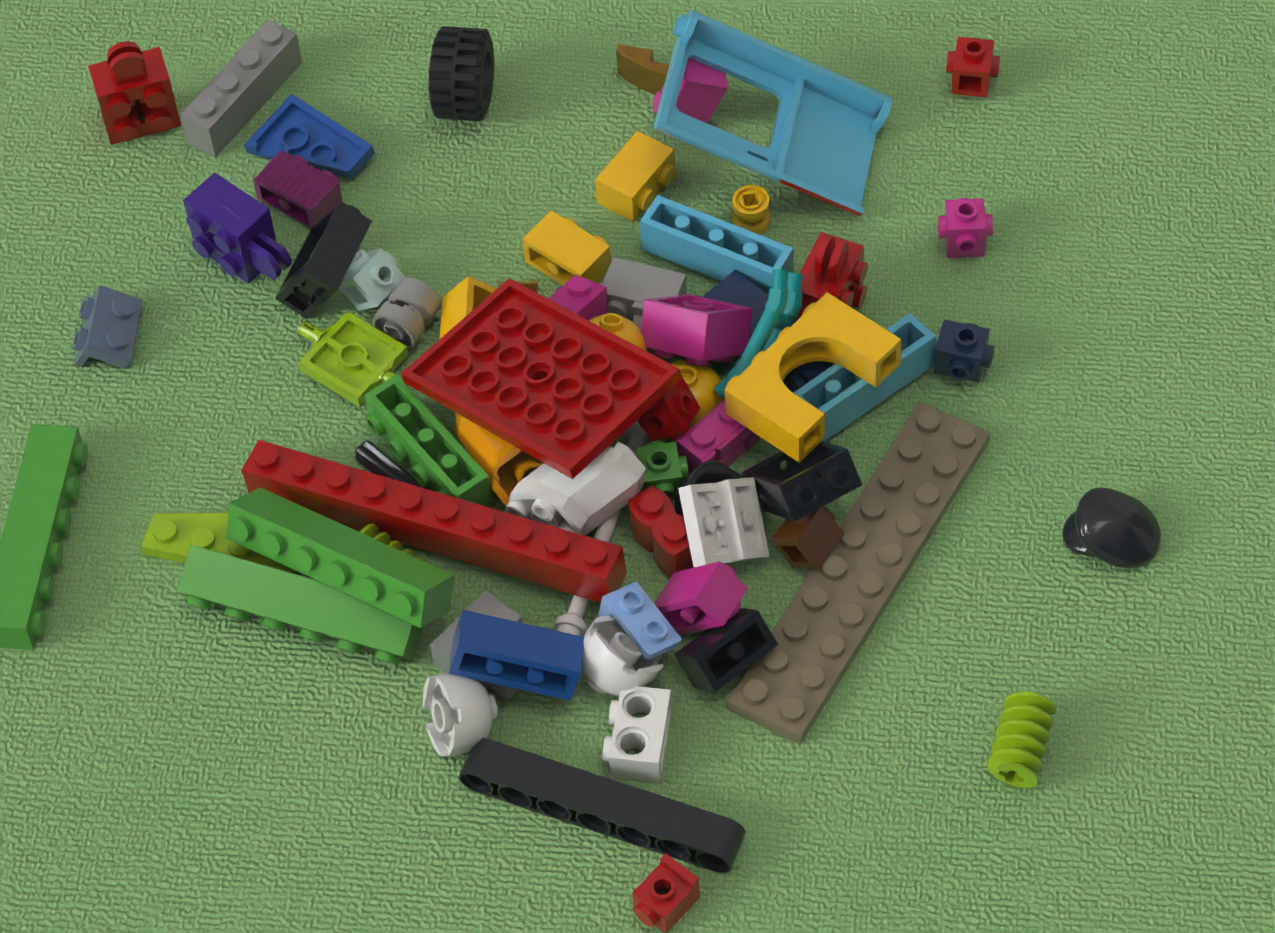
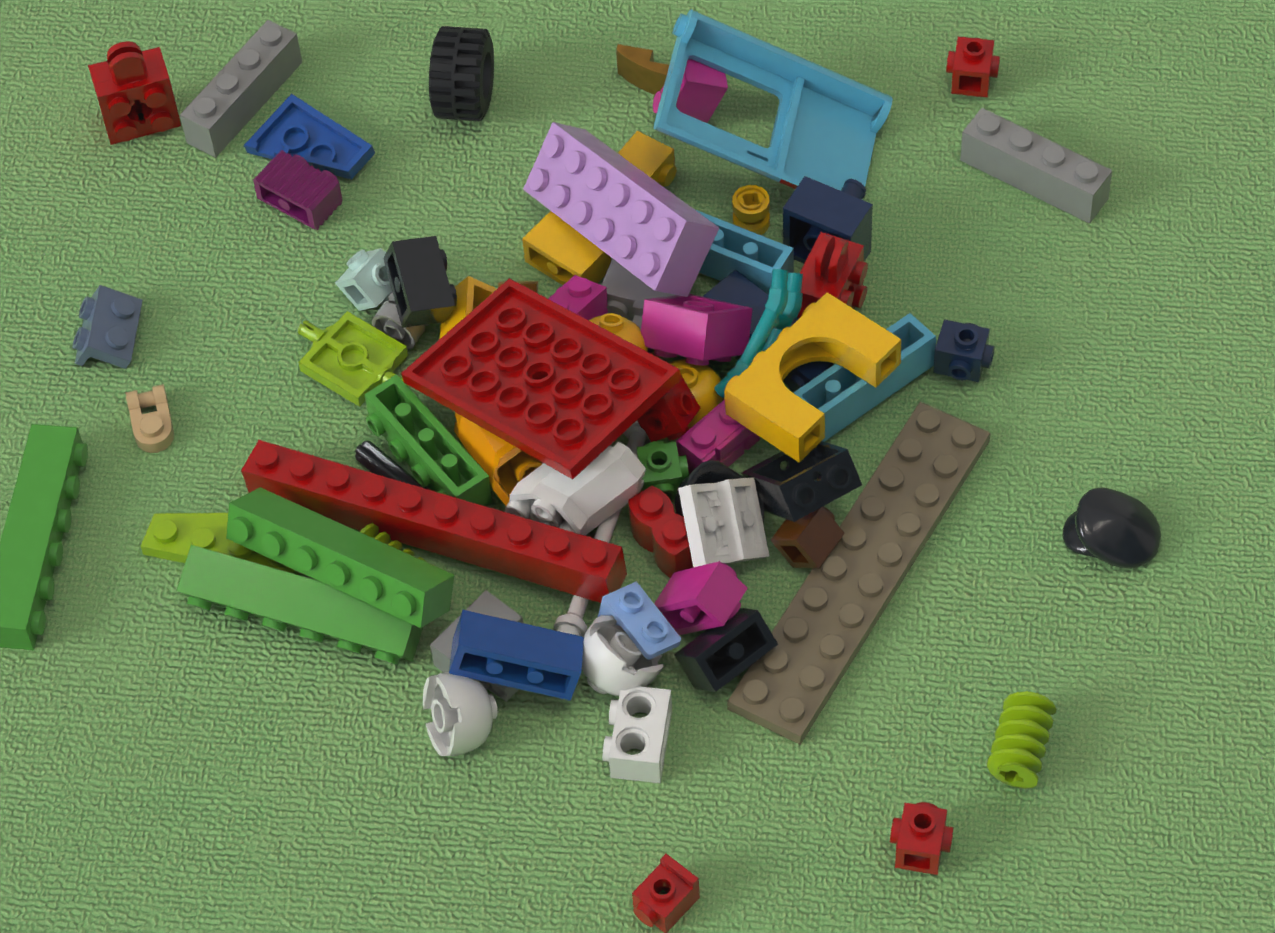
dark purple brick [183,172,292,284] -> none
black window [275,200,372,319] -> none
black beam [458,738,746,873] -> none
dark pink brick [938,198,993,258] -> none
none -> tan plate [125,384,174,453]
none -> black brick [383,236,457,328]
none -> lavender brick [523,122,719,297]
none -> dark blue brick [783,176,873,264]
none -> red brick [890,802,954,875]
none -> light grey brick [960,108,1112,224]

